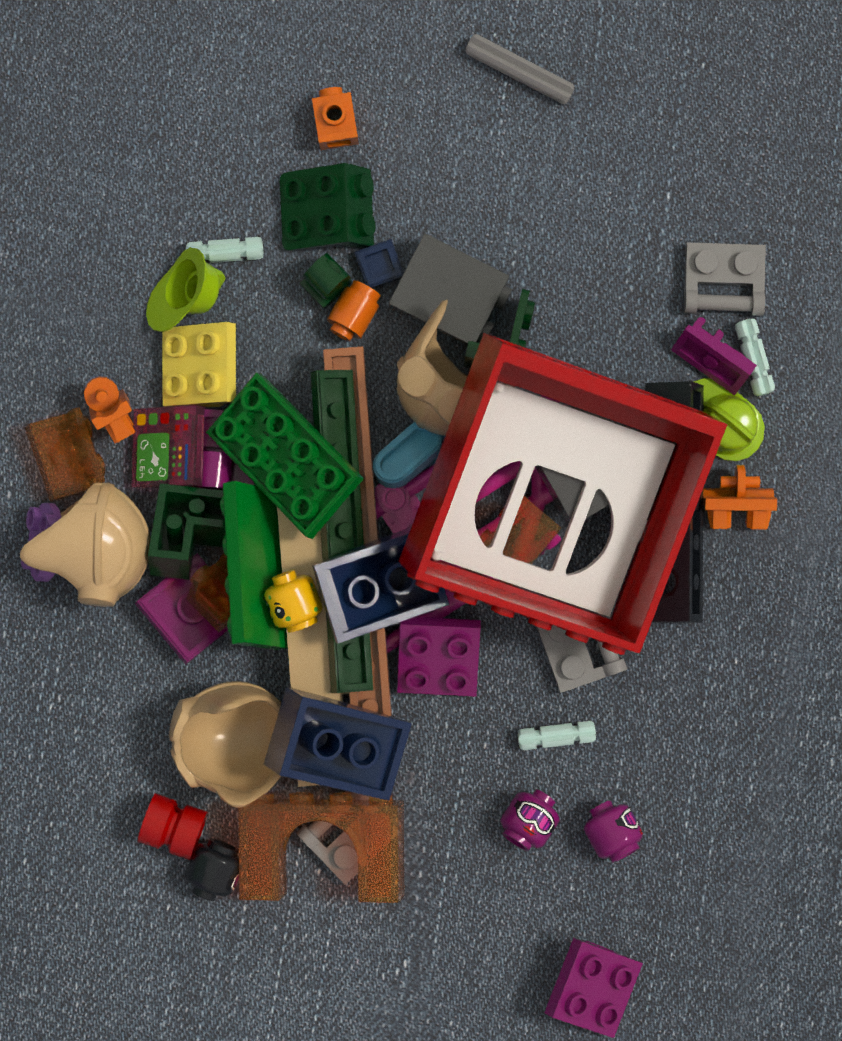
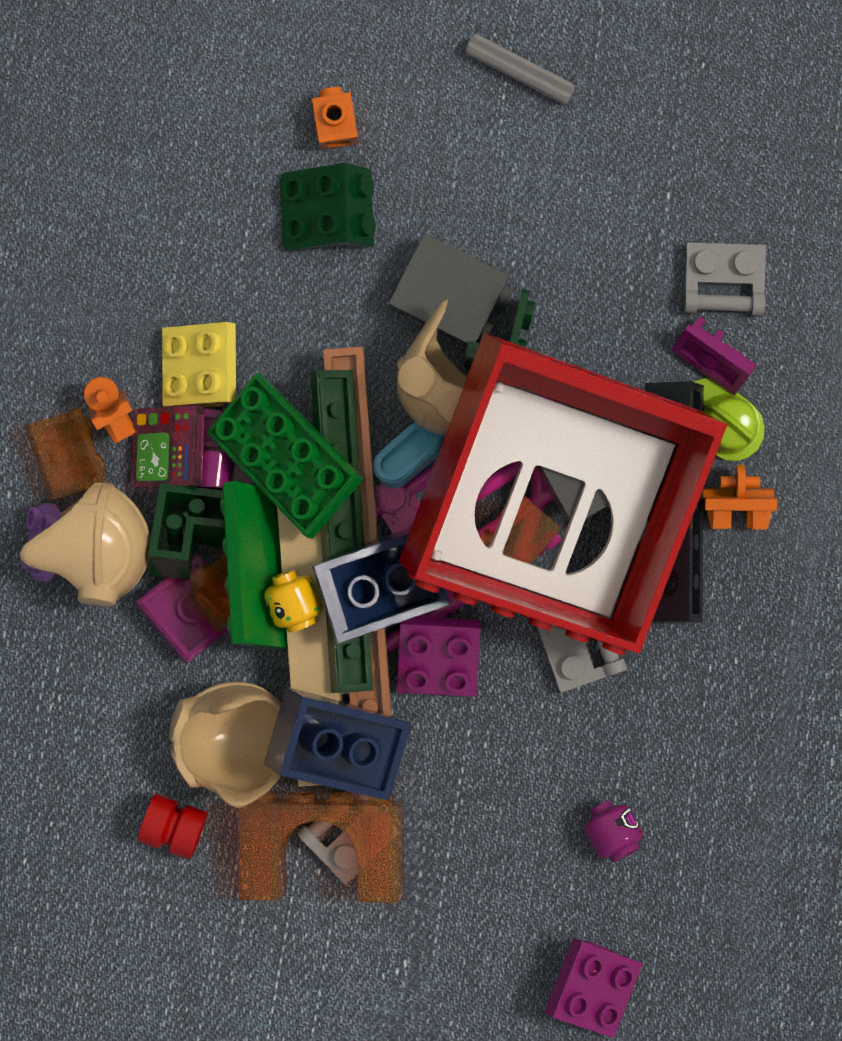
lime piece [146,247,225,332] -> none
black head [185,838,243,901] -> none
light aqua axle [186,237,264,263] -> none
dark green leg [300,253,352,310] -> none
orange brick [327,280,381,342] -> none
dark blue tile [354,239,404,289] -> none
magenta head [500,789,560,851] -> none
light aqua axle [518,721,596,750] -> none
light aqua axle [735,319,775,396] -> none

